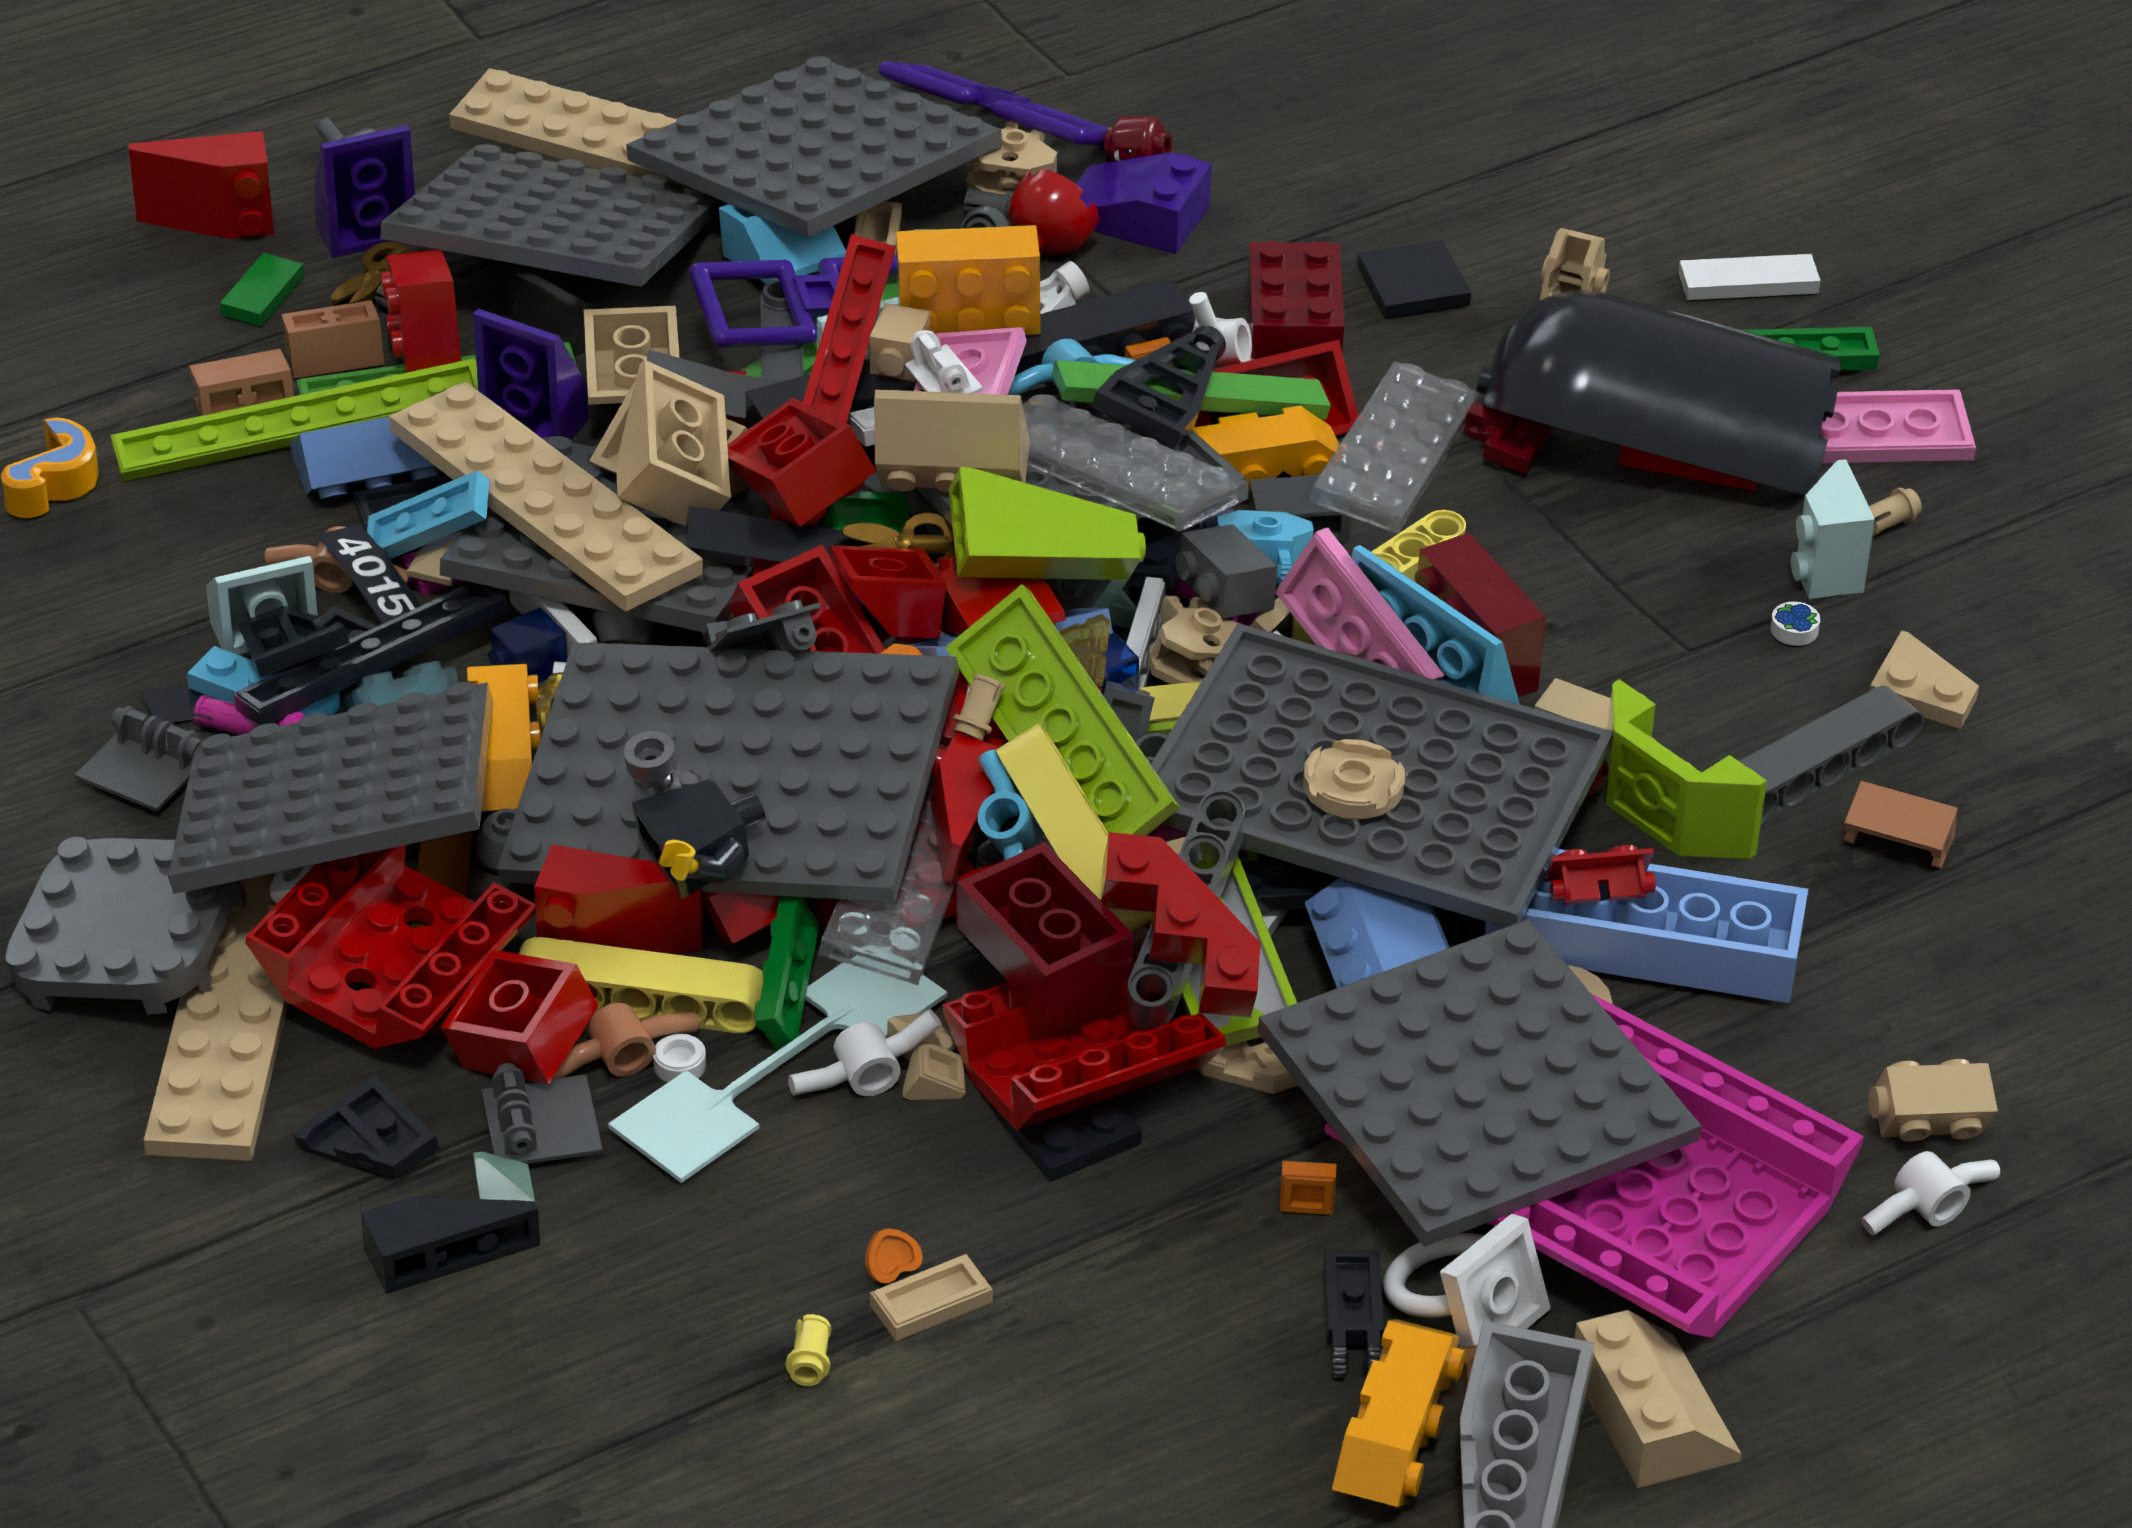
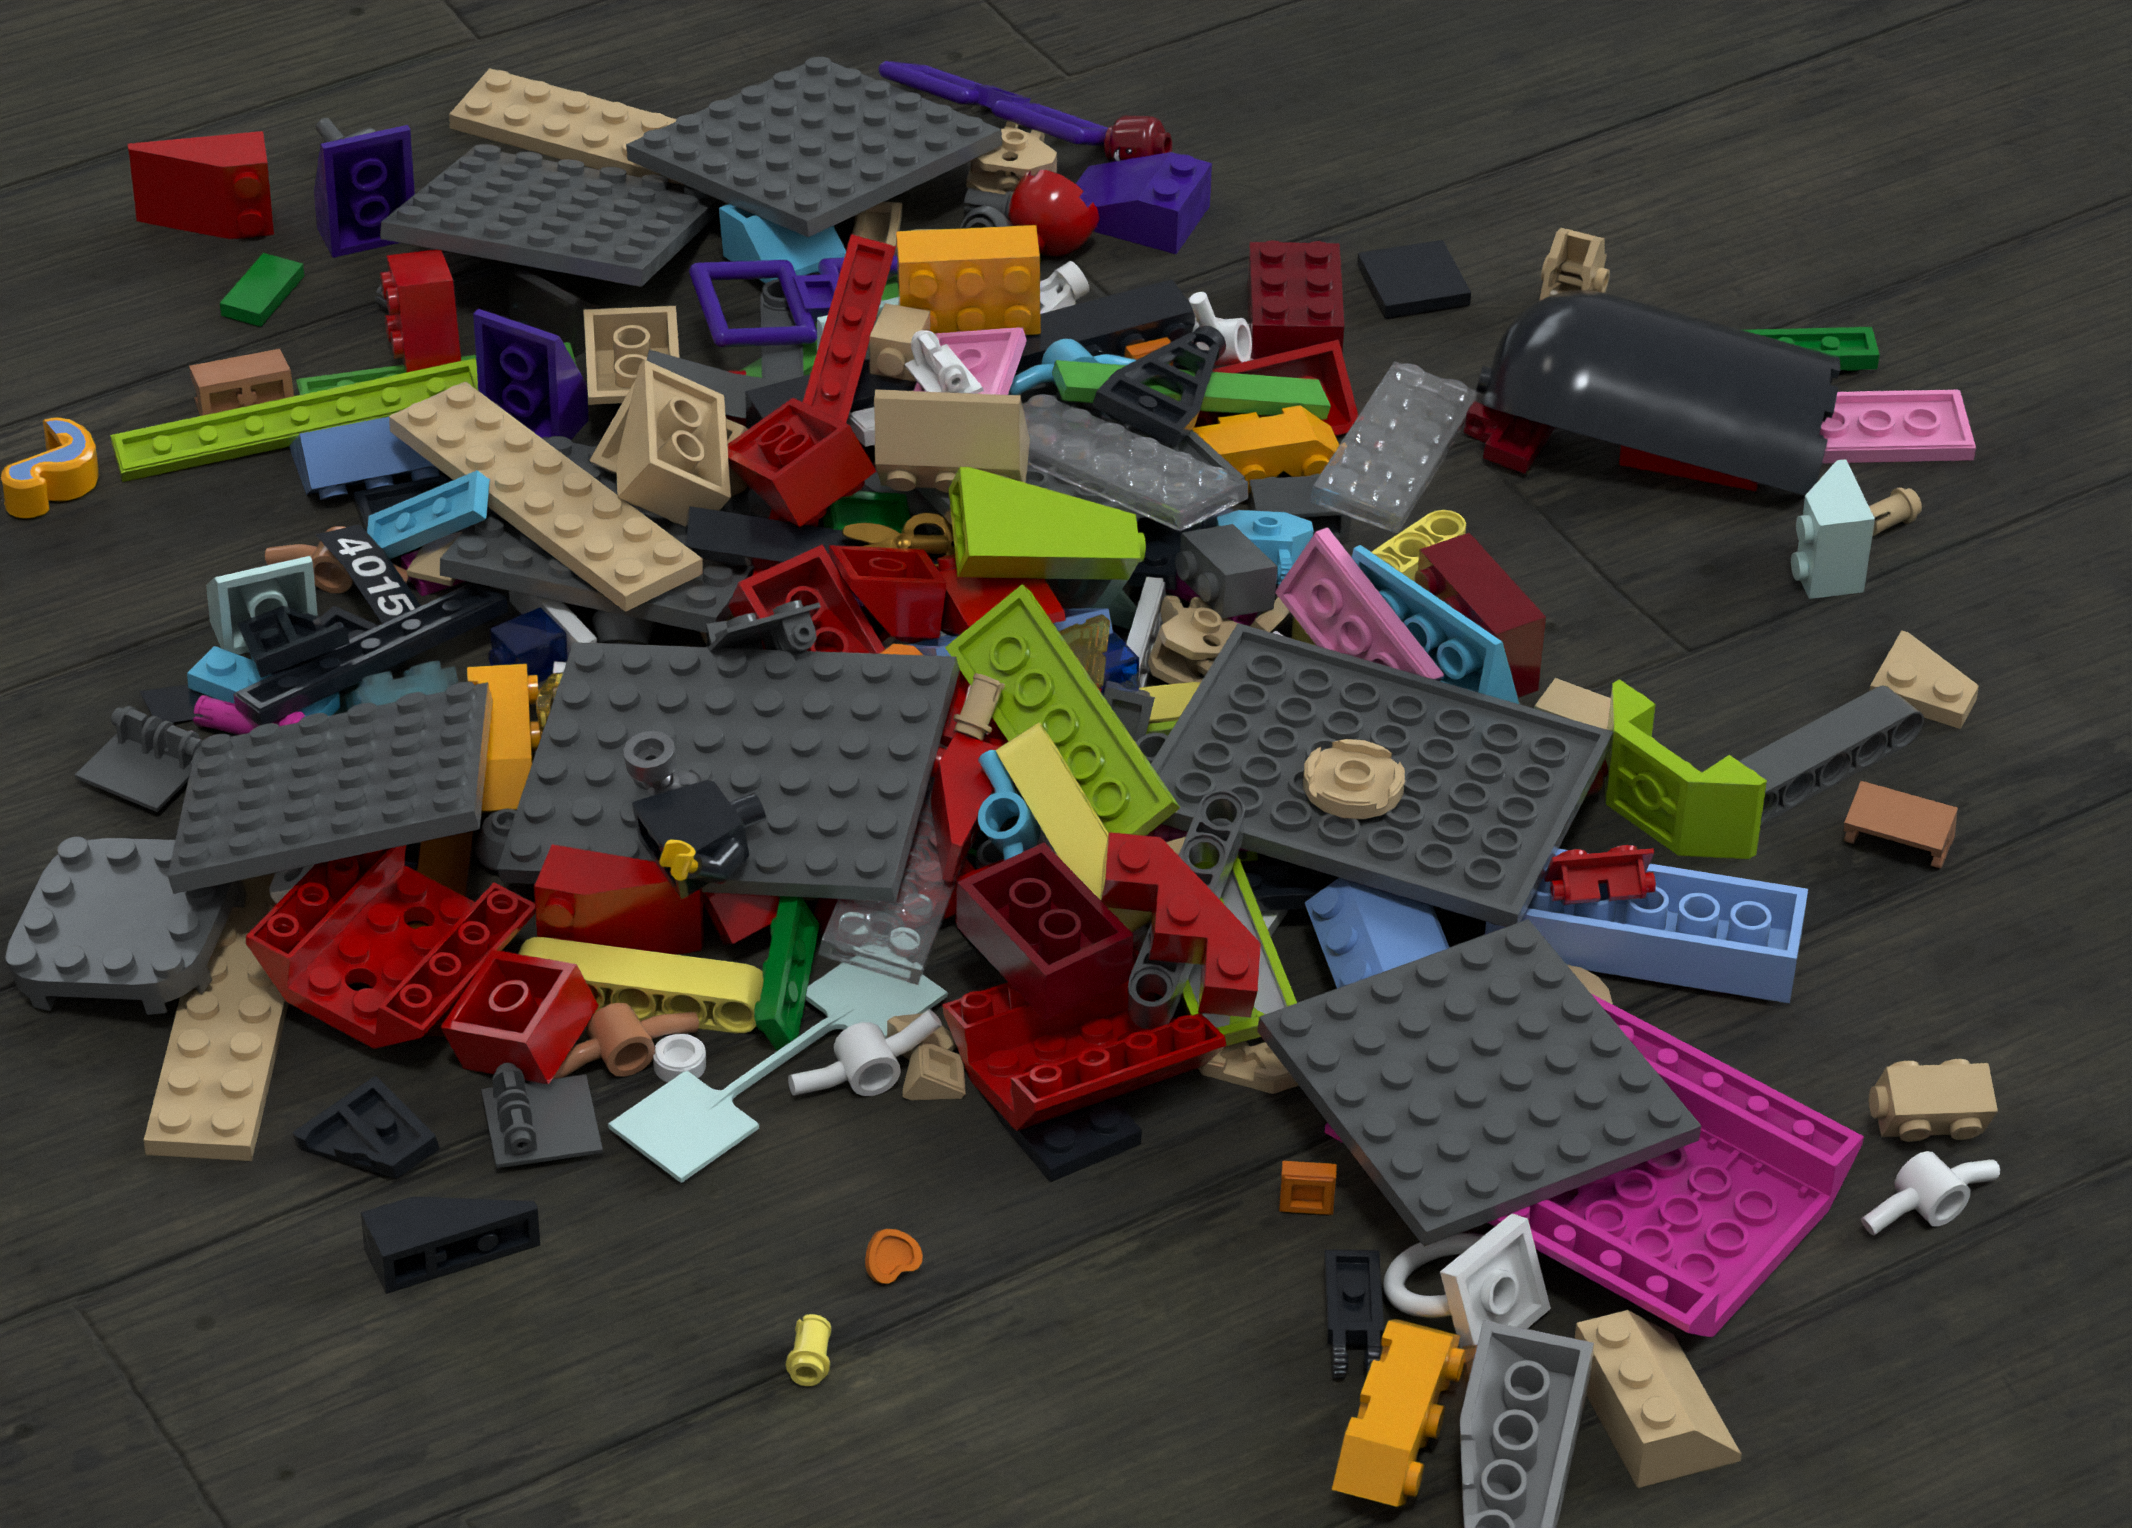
nougat hinge [281,300,385,379] -> none
pearl gold piece [331,242,418,305] -> none
sand green slope [473,1152,535,1201] -> none
tan tile [870,1254,993,1341] -> none
white tile [1678,254,1821,300] -> none
tile [1770,602,1820,646] -> none

